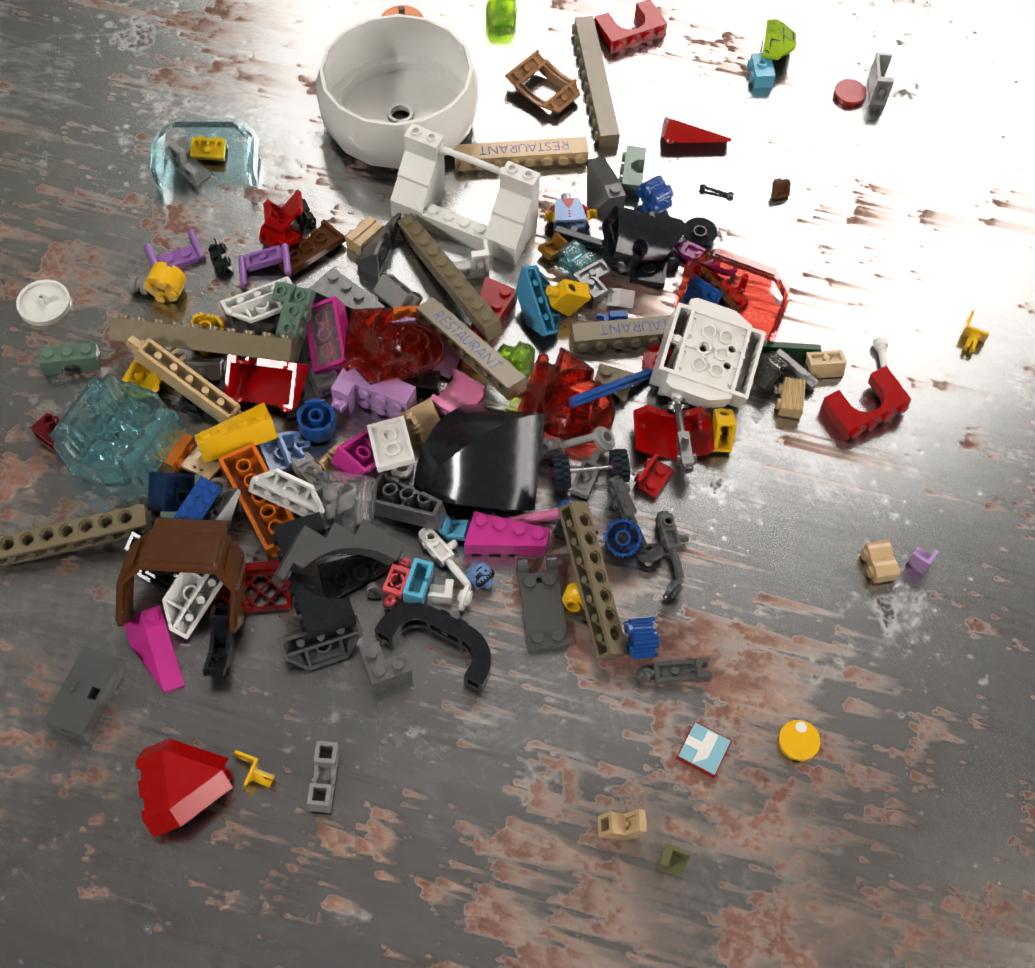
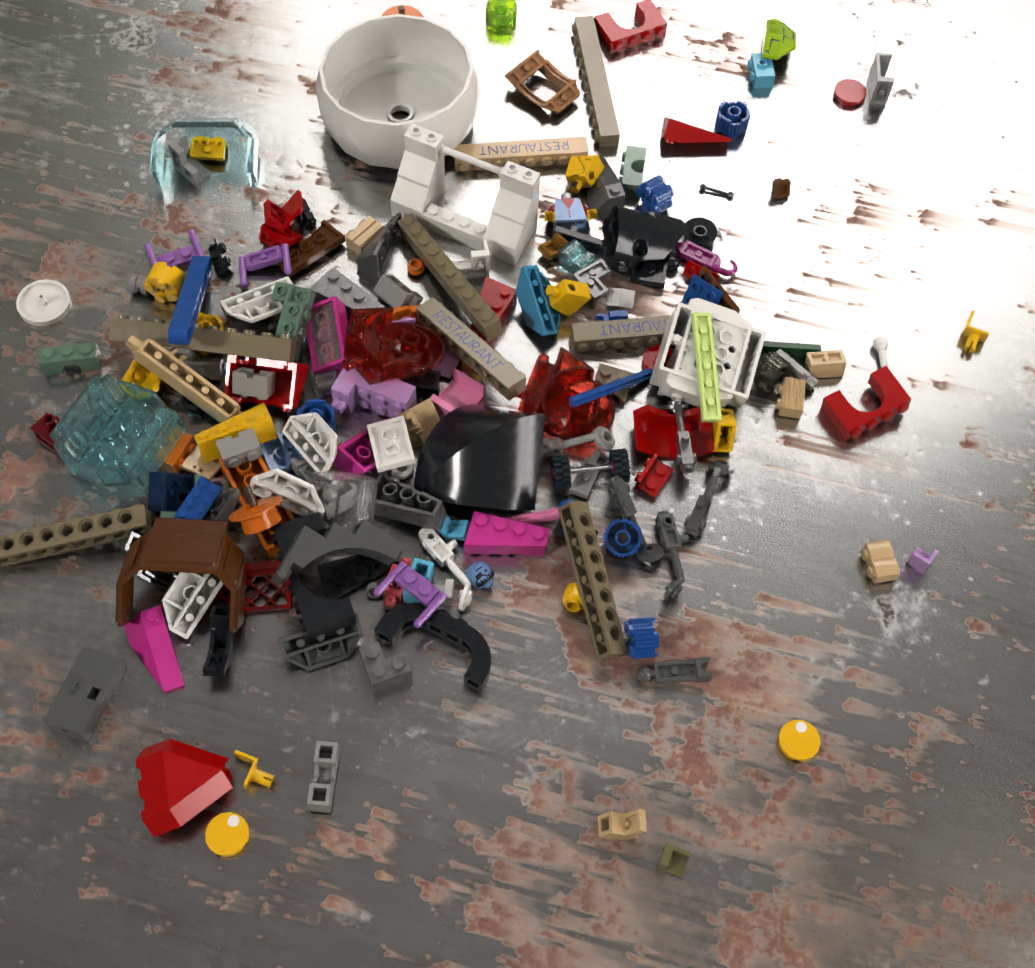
clear neon green brick [498,341,535,378] -> none
dark grey hinge [516,555,569,652] -> none
clear red piece [673,247,790,341] -> none
tile [676,721,732,778] -> none
red plate [719,274,749,311] -> none
none -> blue beam [168,256,212,345]
none -> yellow tile [205,812,250,857]
none -> light grey brick [216,428,263,469]
none -> orange piece [229,486,283,535]
none -> light grey brick [232,367,275,400]
none -> white wedge [282,412,338,478]
none -> medium lavender plate [373,561,448,628]
none -> orange plate [407,259,425,276]
none -> yellow torso [565,155,605,193]
none -> dark grey piece [684,460,735,538]
none -> yellowish green tile [691,313,722,422]
none -> blue brick [715,100,750,139]

